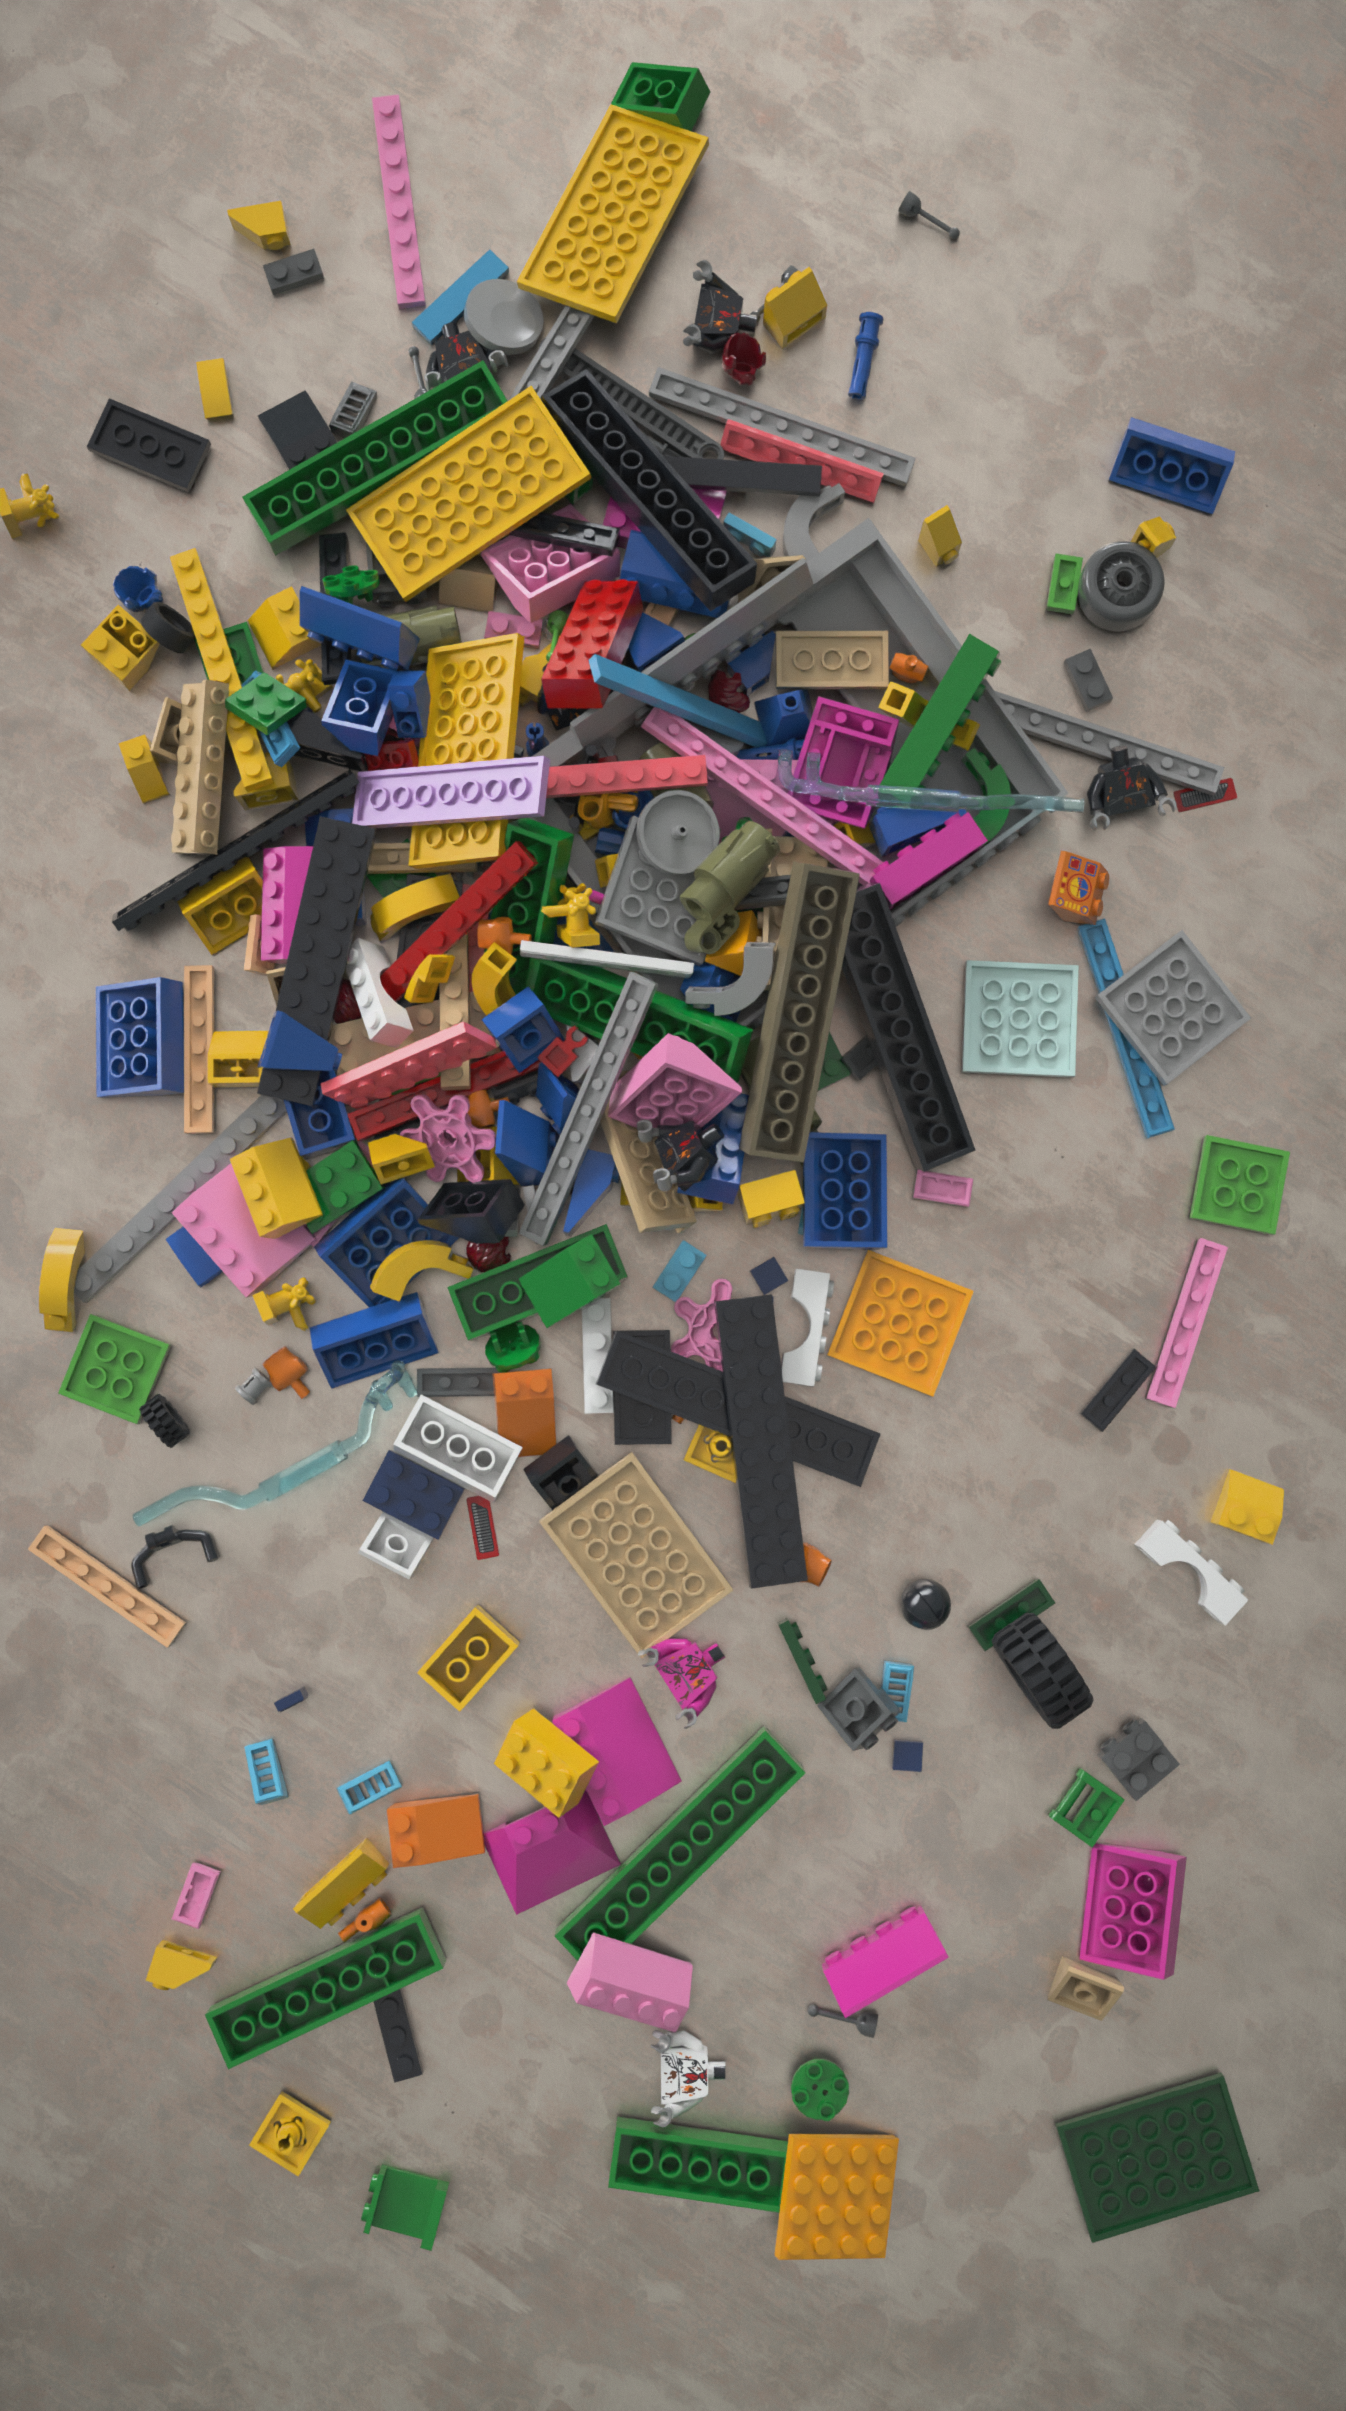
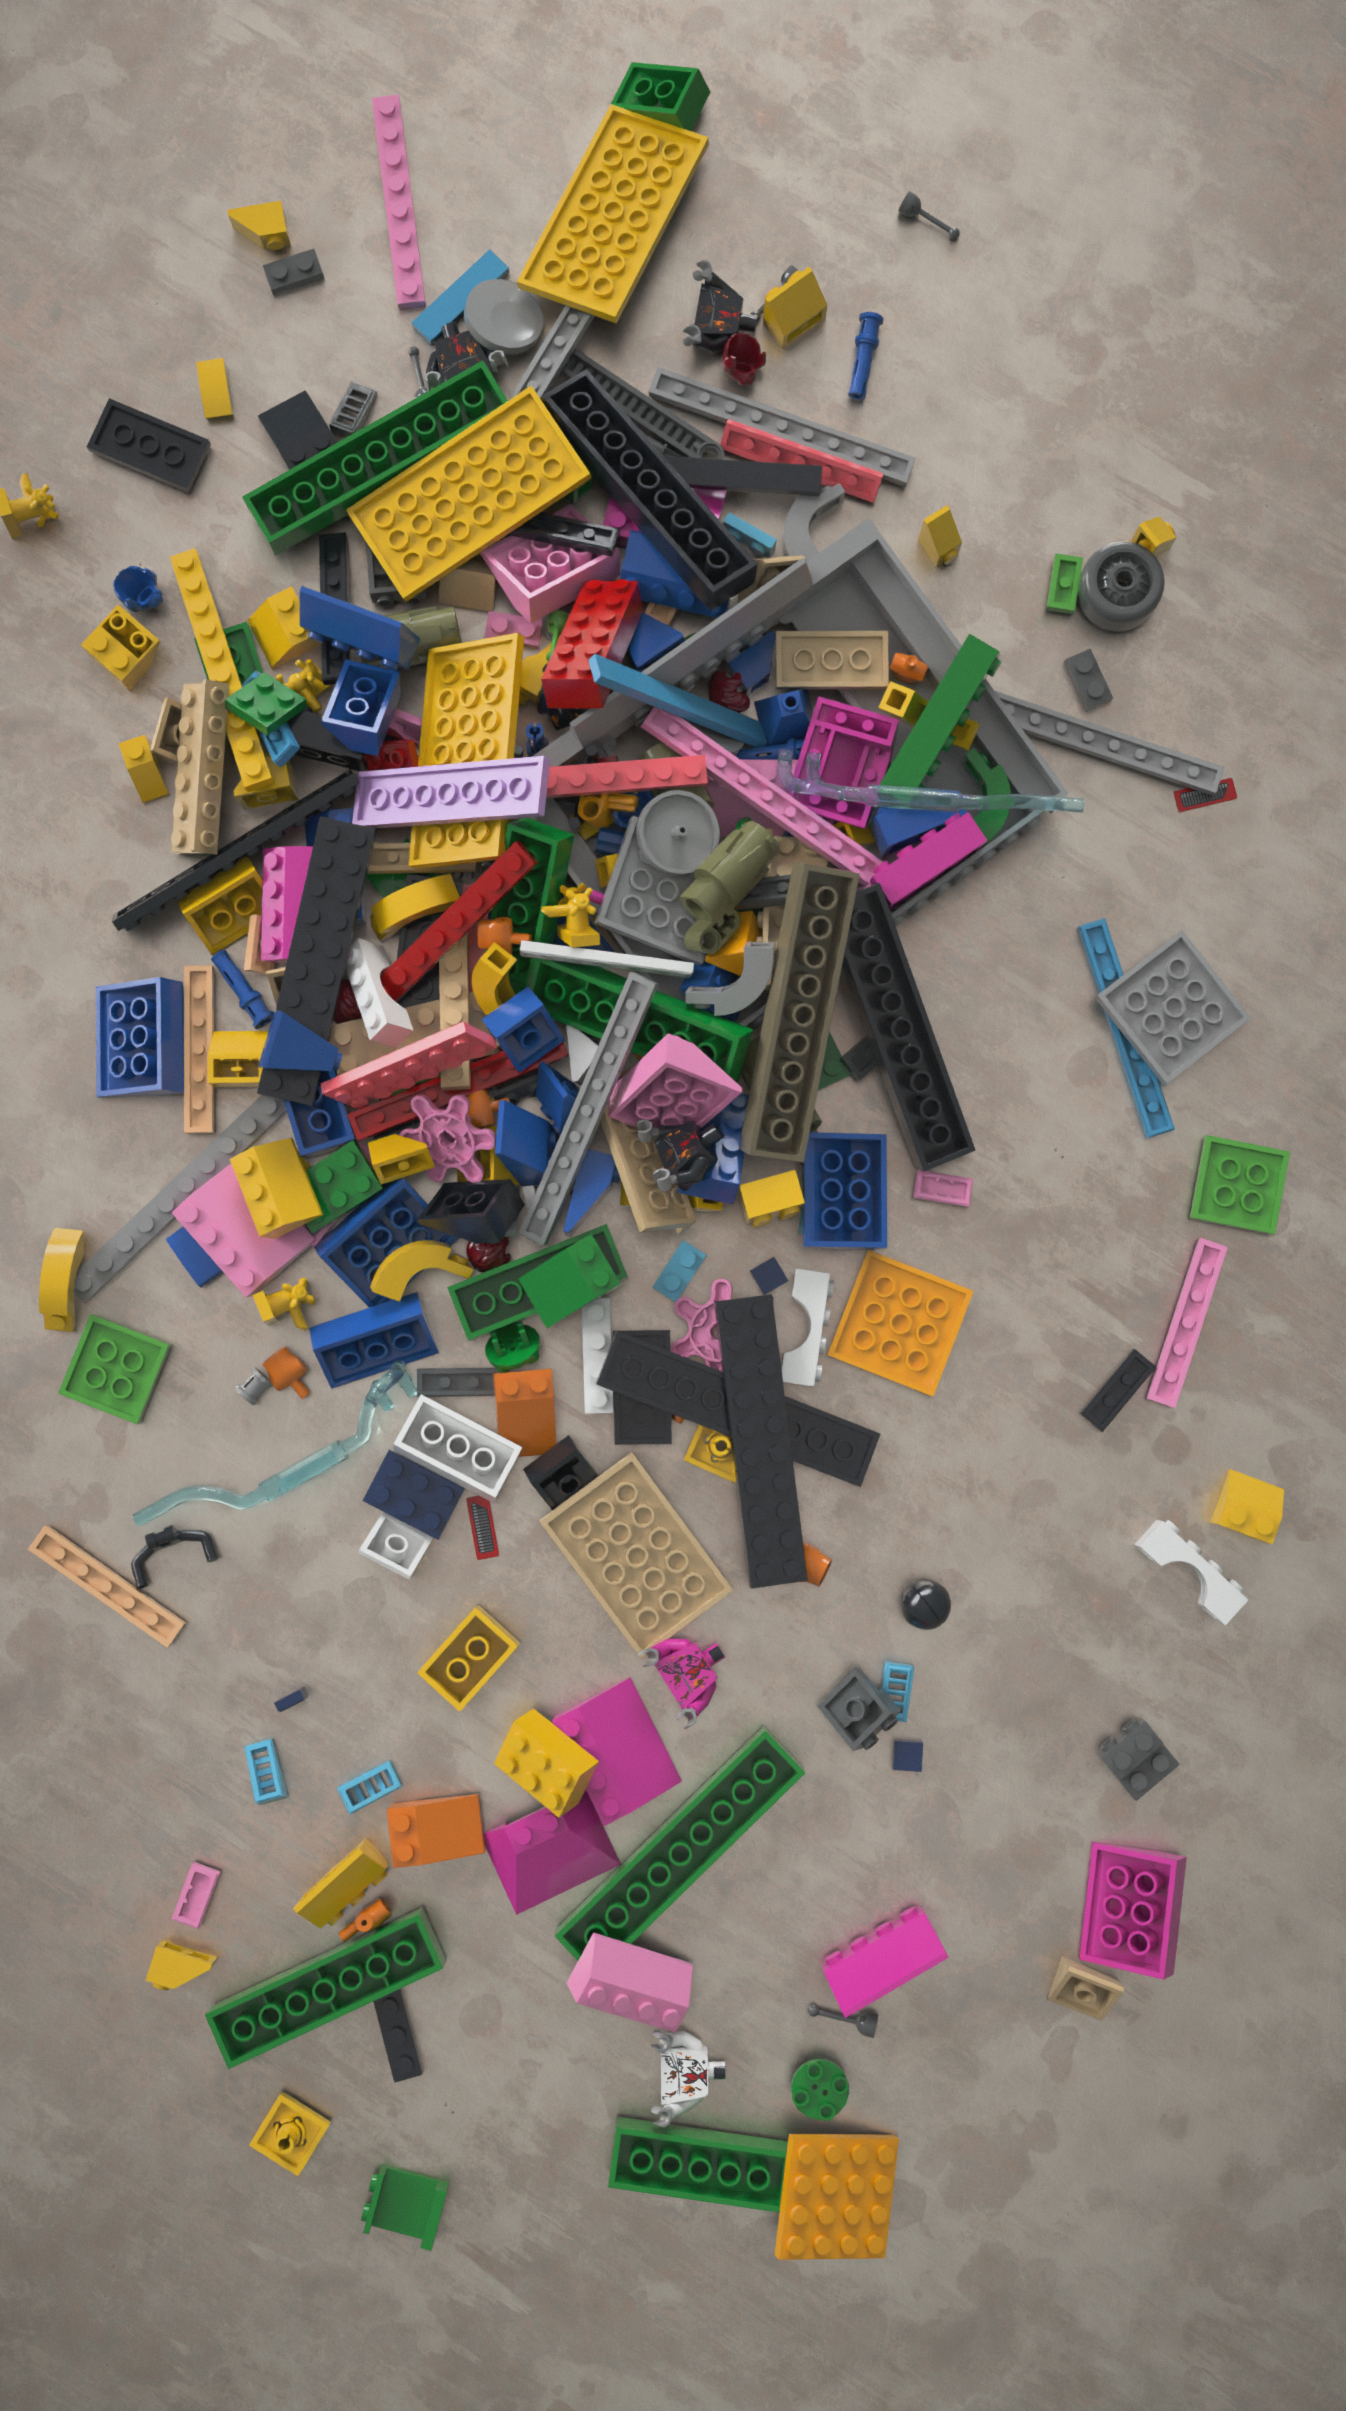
black tyre [139,1394,190,1448] -> none
black tyre [140,602,195,653] -> none
green plate [322,565,380,604] -> none
blue slope [387,671,431,738] -> none
yellow slope [404,955,455,1003] -> none
red plate [537,1026,589,1077] -> none
dark green plate [777,1618,828,1704] -> none
light aqua plate [961,960,1079,1078] -> none
dark green plate [967,1578,1055,1651] -> none
black tyre [992,1613,1094,1729] -> none
orange slope [1048,851,1109,925] -> none
green plate [1048,1768,1125,1848] -> none
dark green plate [1055,2073,1260,2243] -> none
black torso [1087,746,1177,831] -> none
blue slope [1109,417,1235,514] -> none
none -> blue pin [211,950,274,1029]

